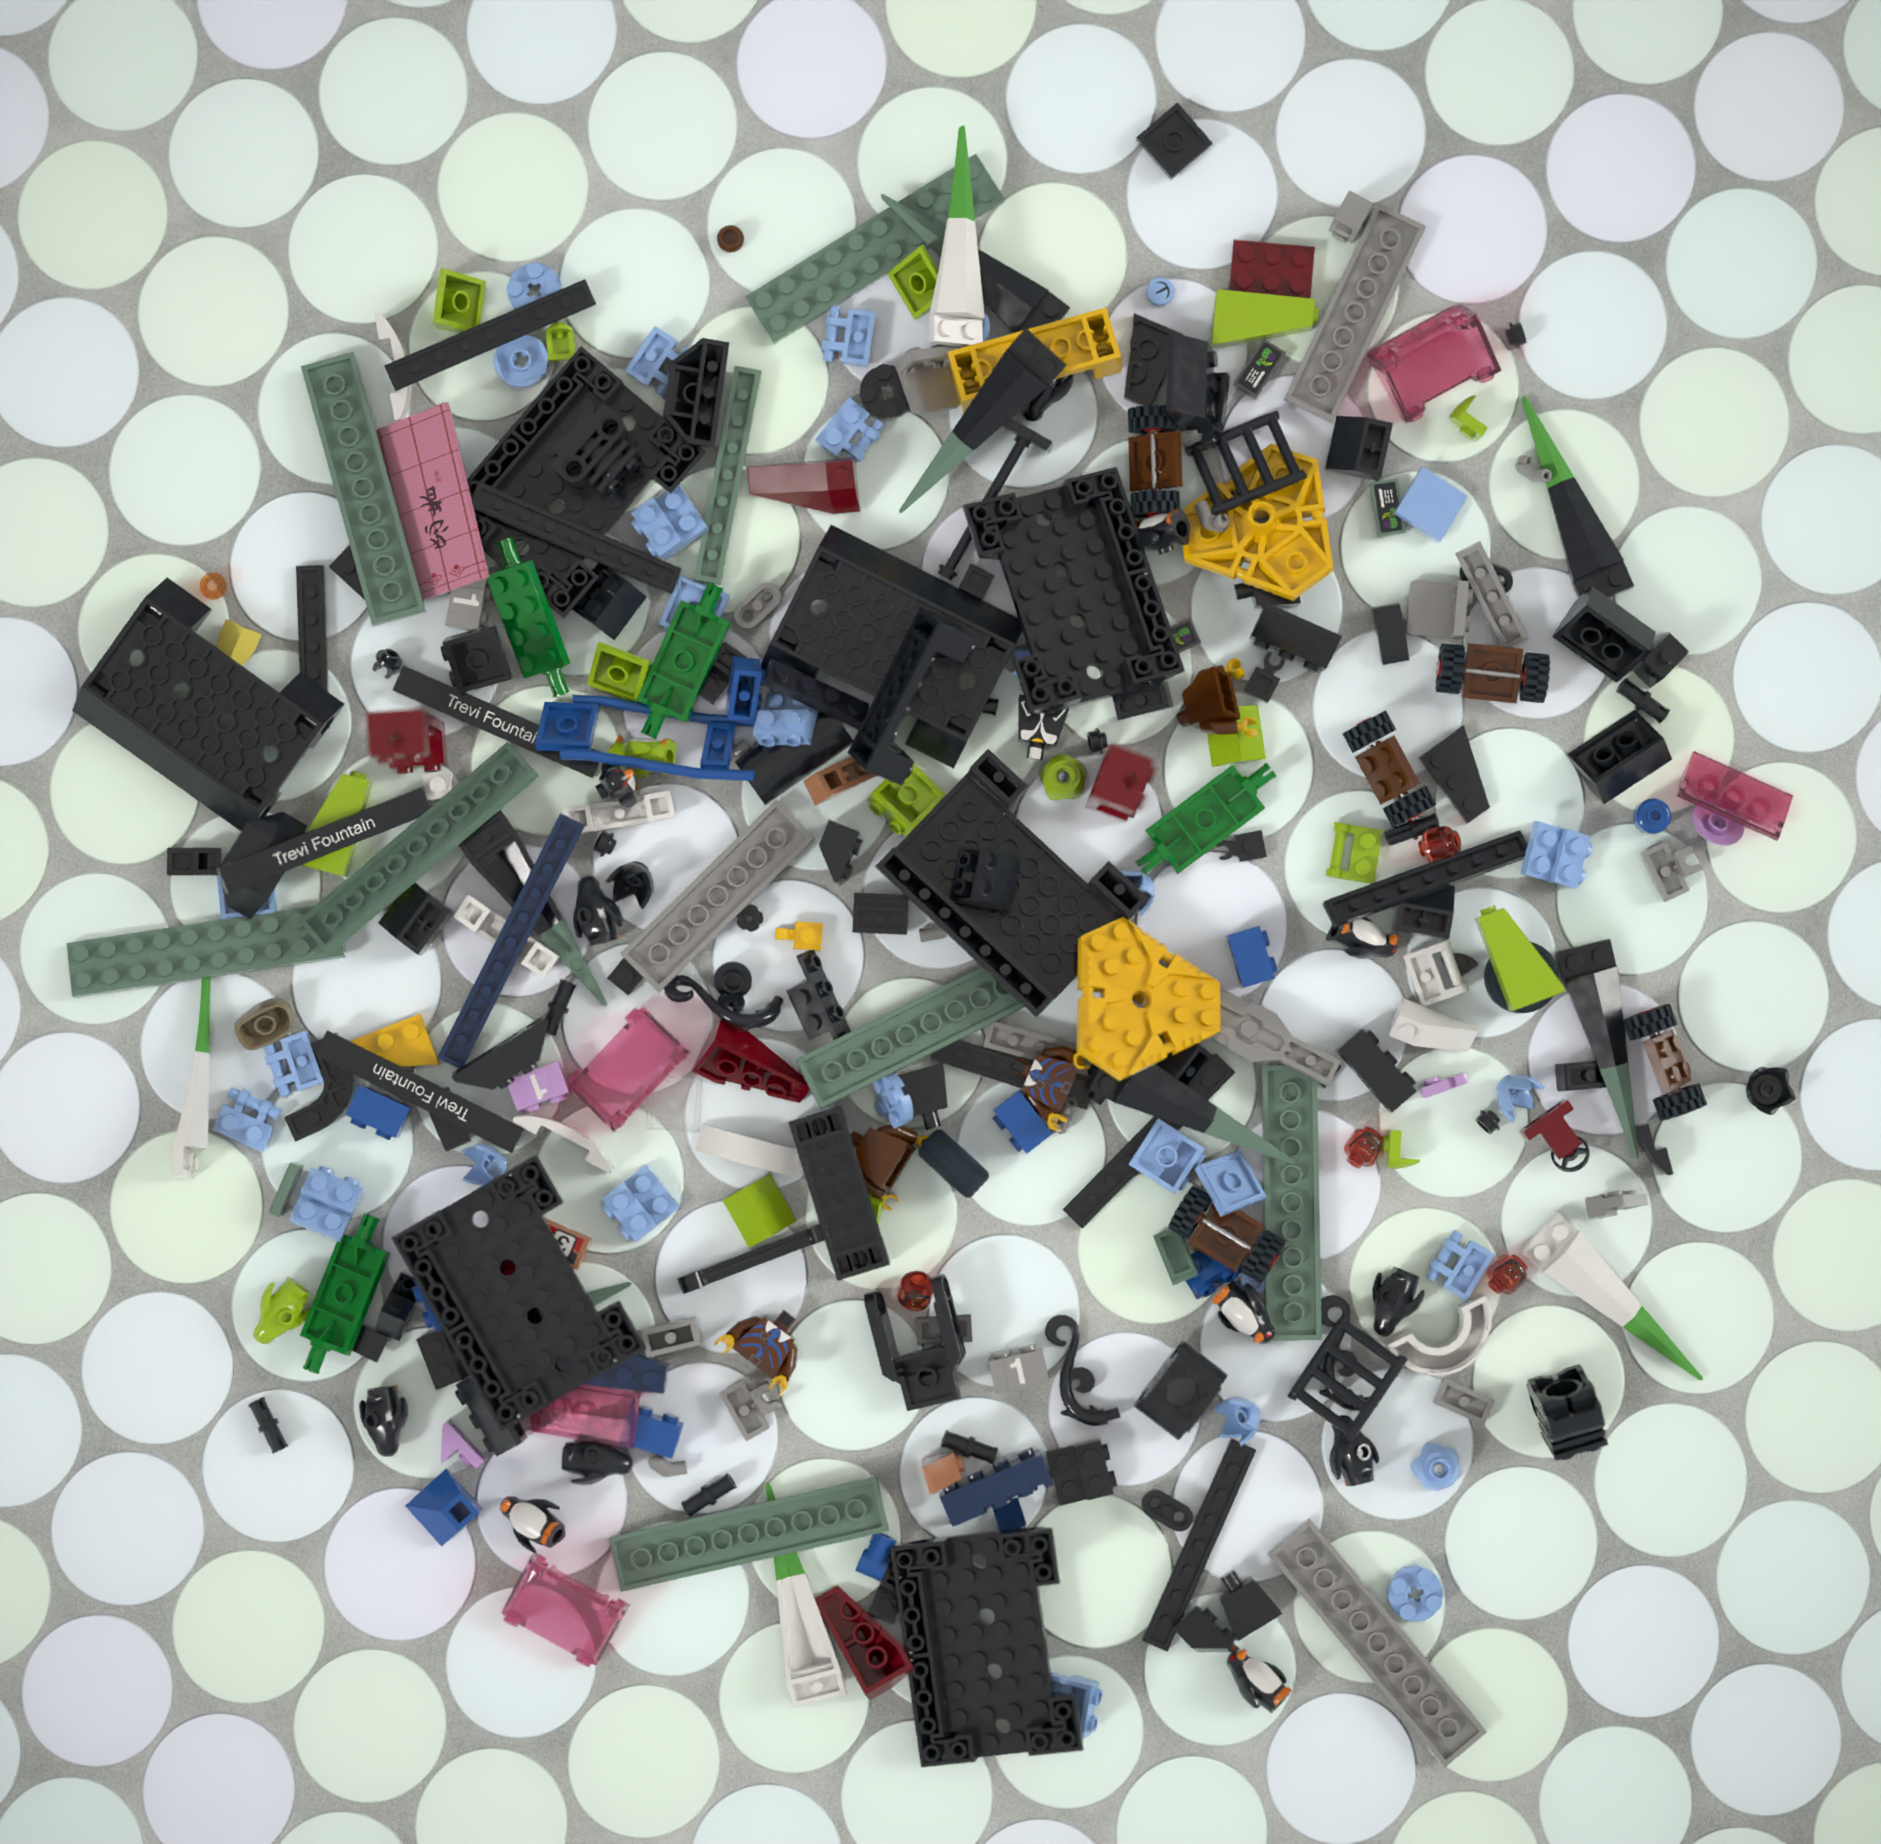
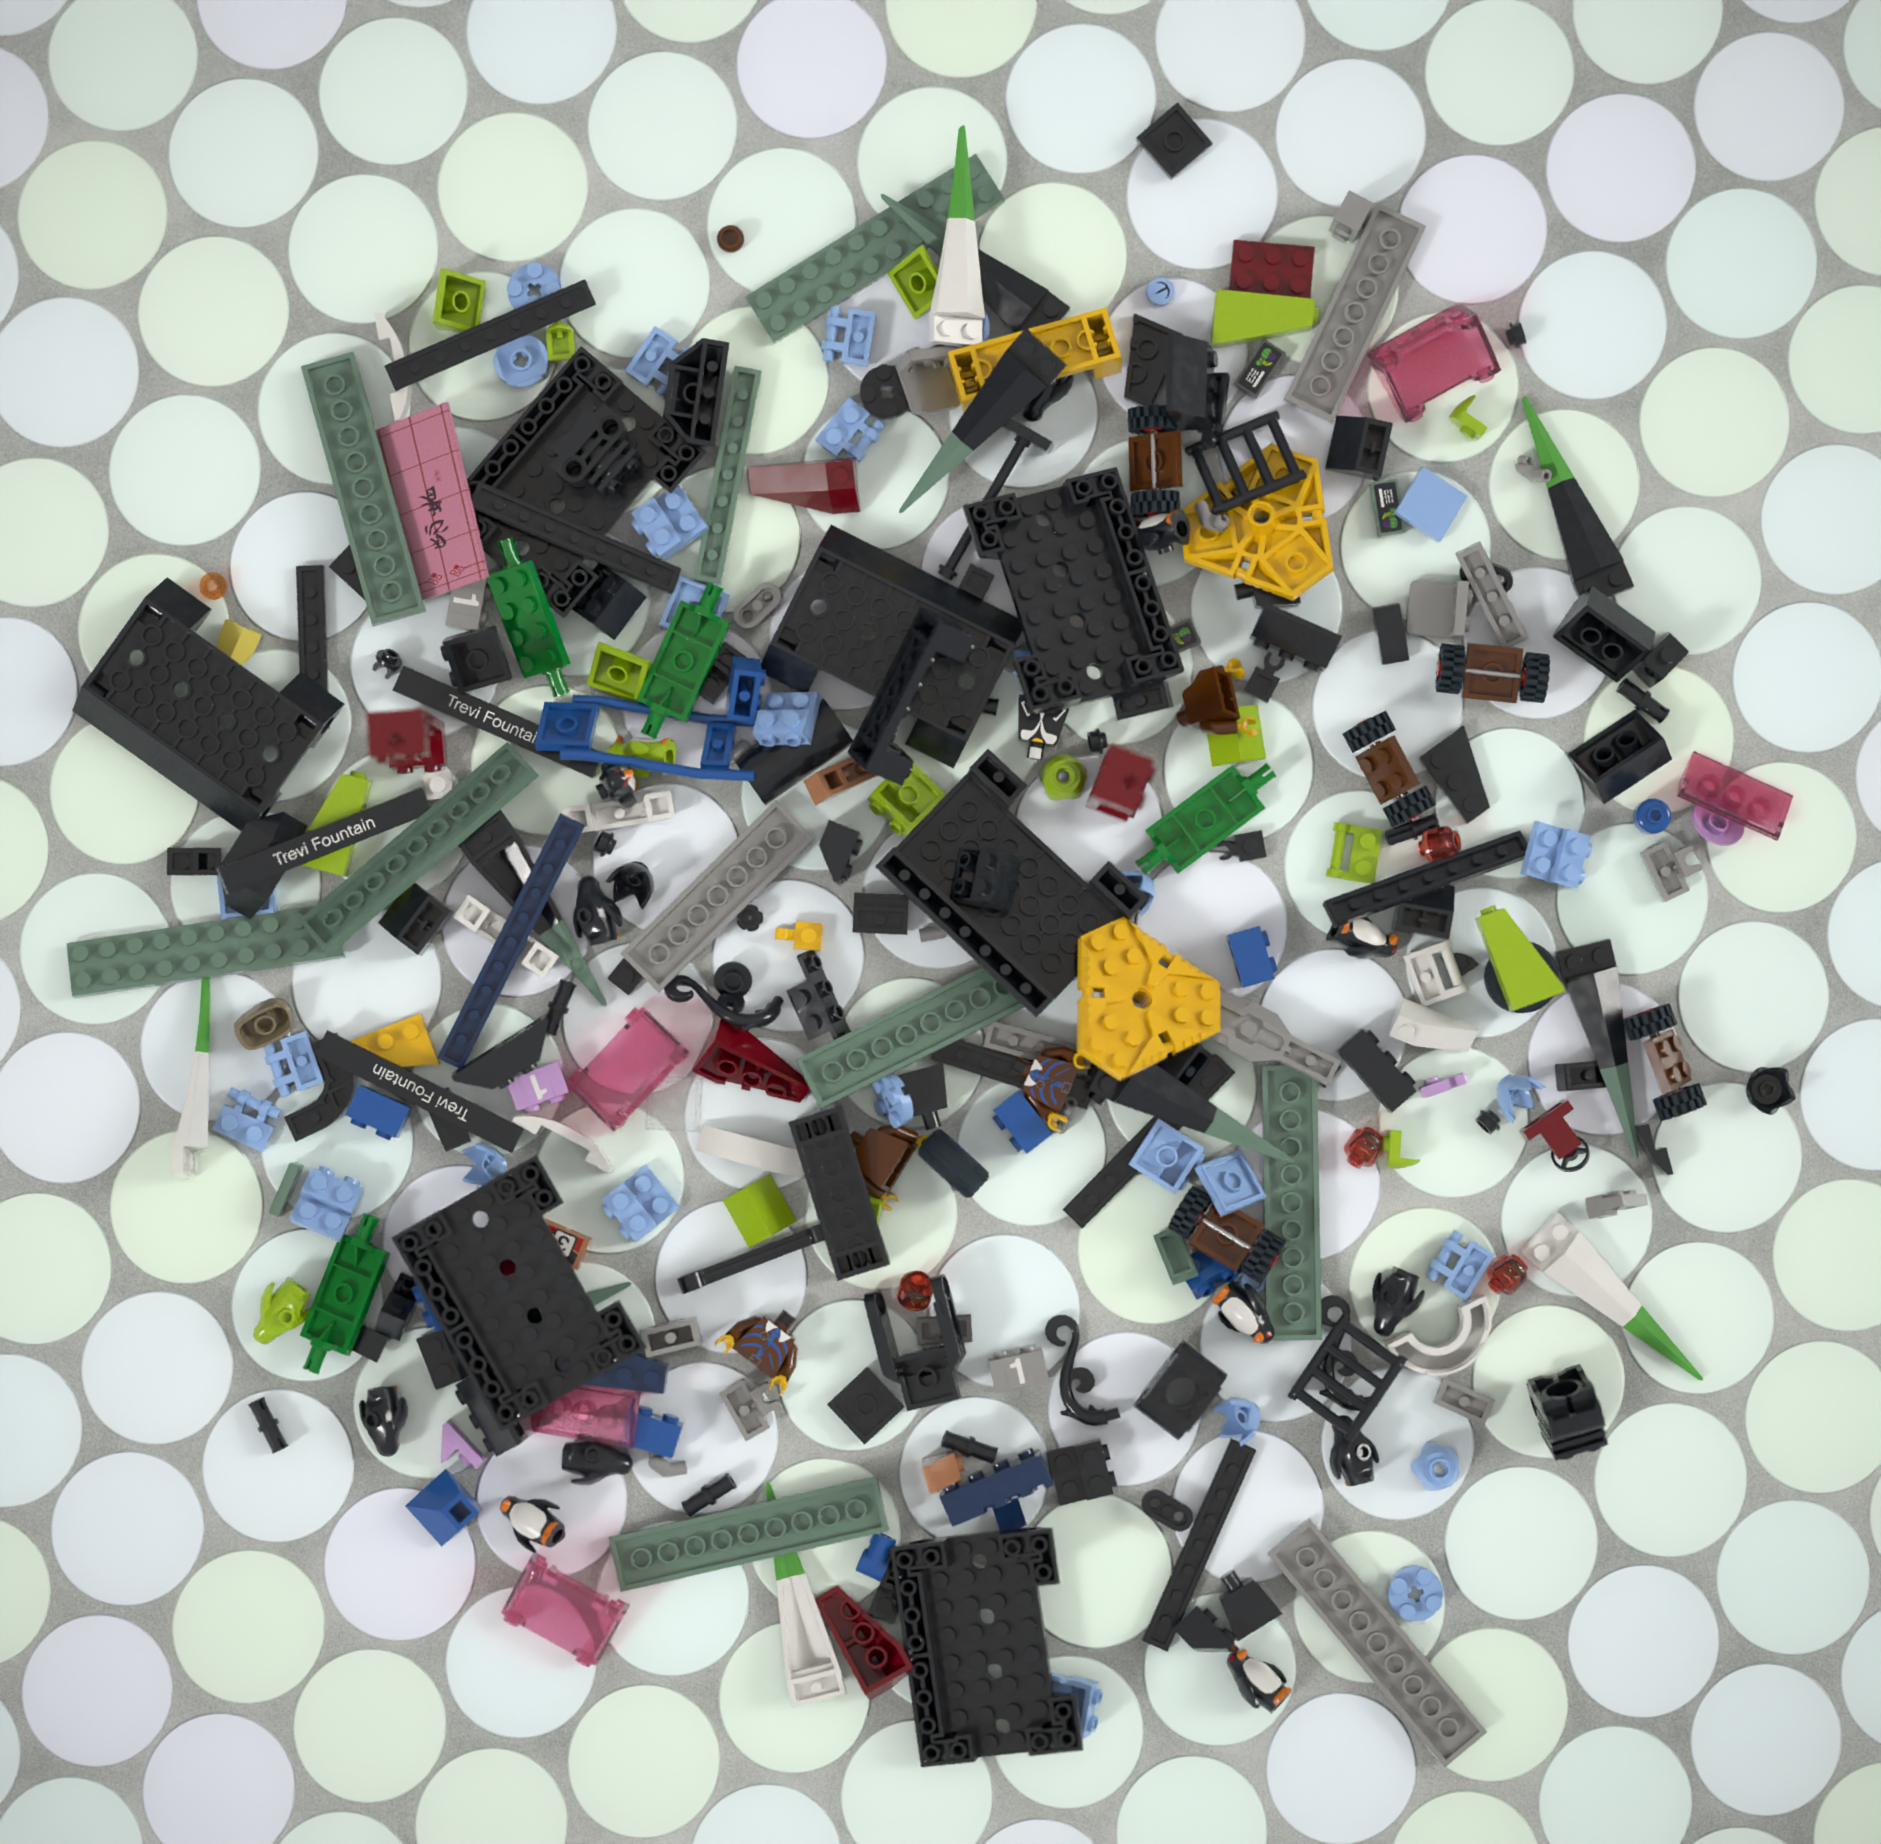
black plate [762,659,869,729] -> none
none -> black plate [827,1366,905,1445]

